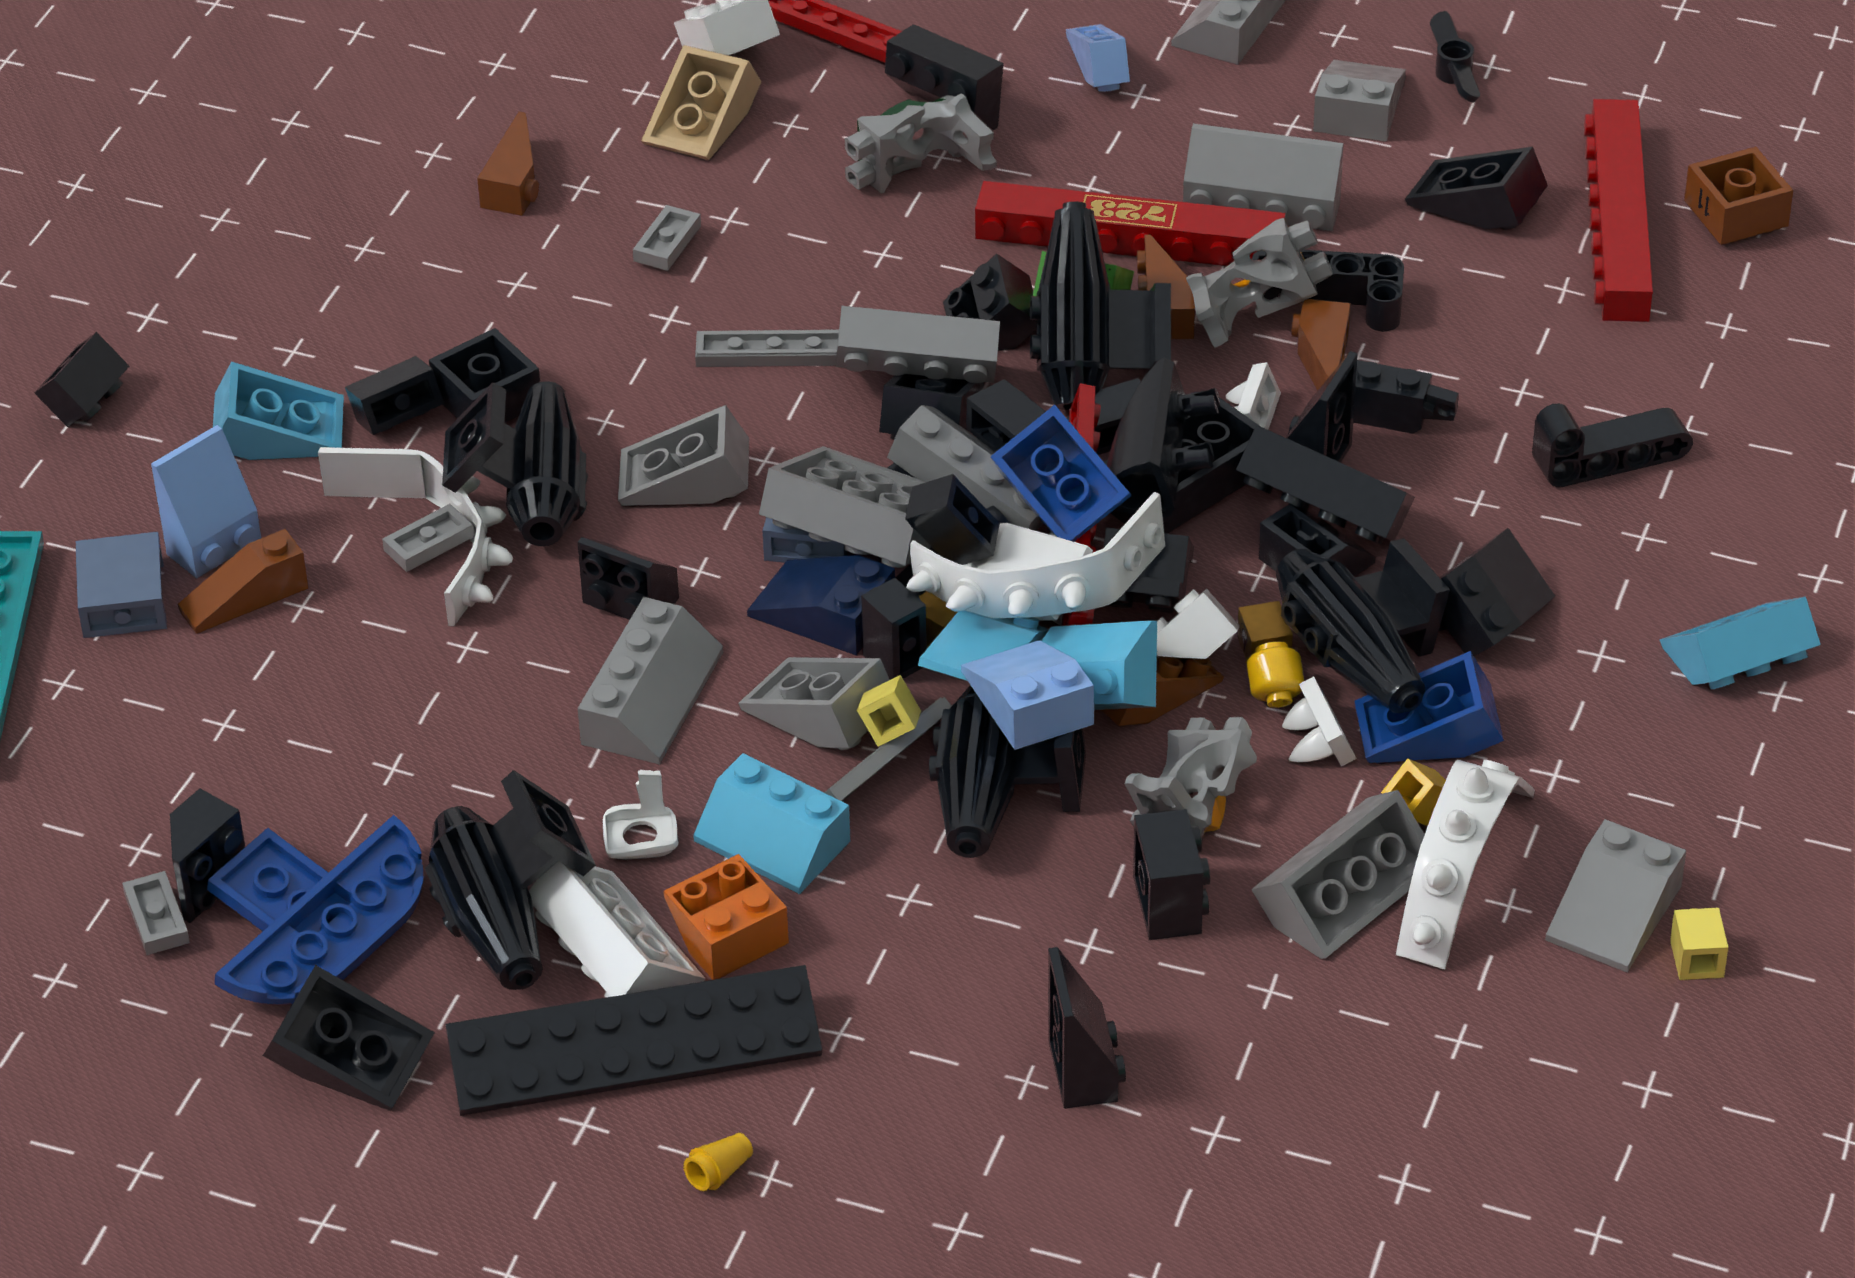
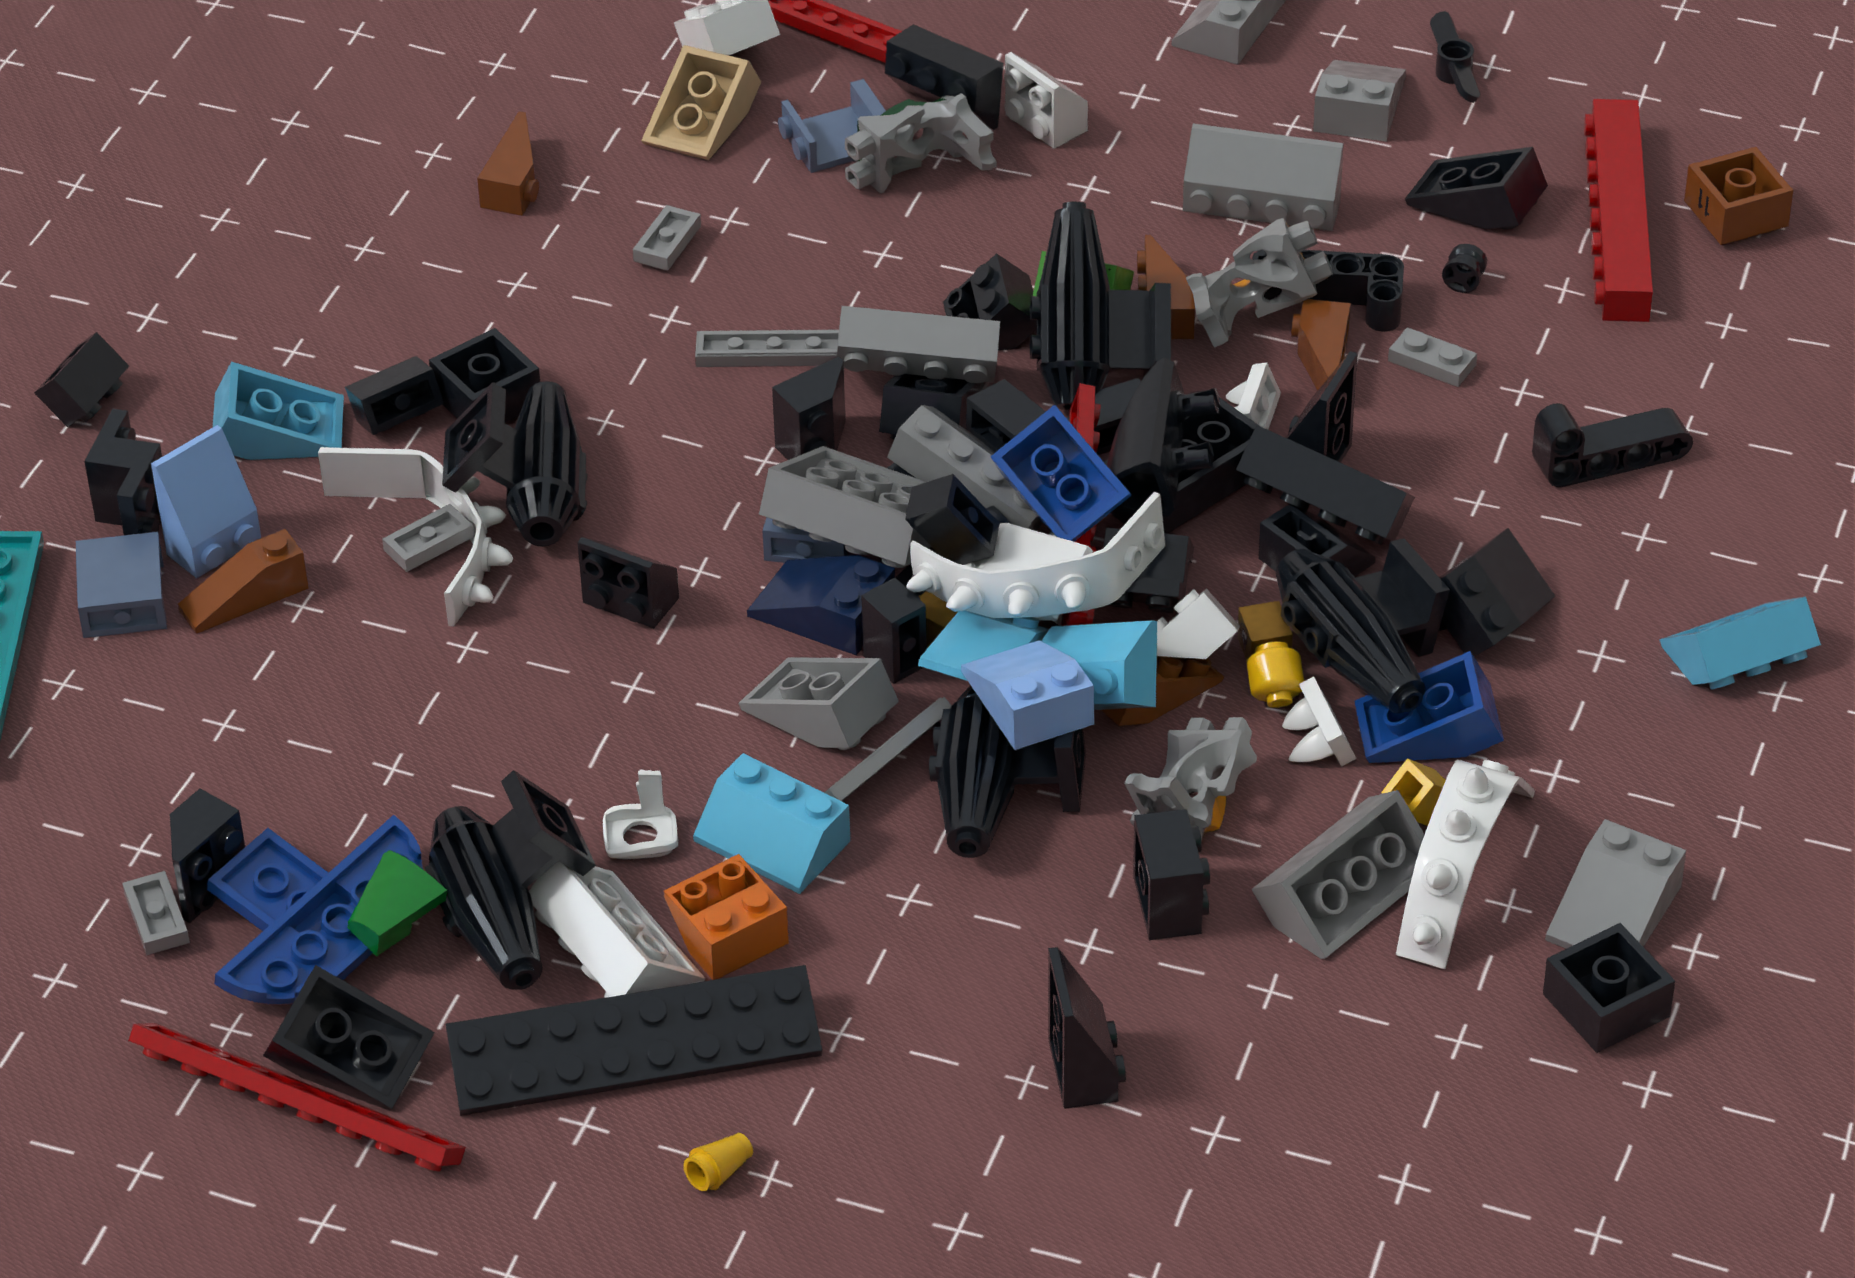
light grey slope [577,597,724,765] -> none
light grey slope [618,405,749,506] -> none
light yellow brick [857,675,921,747] -> none
red brick [975,181,1286,266] -> none
light blue slope [1066,24,1130,91] -> none
black hinge [1353,360,1459,434] -> none
light yellow brick [1670,908,1728,980] -> none
none -> black bracket [84,409,162,535]
none -> red plate [128,1023,466,1171]
none -> green slope [347,850,447,956]
none -> black slope [772,356,846,460]
none -> sand blue panel [778,79,886,173]
none -> white slope [1004,52,1088,149]
none -> light grey plate [1388,327,1477,387]
none -> black wheel [1442,243,1488,293]
none -> black brick [1543,923,1675,1053]

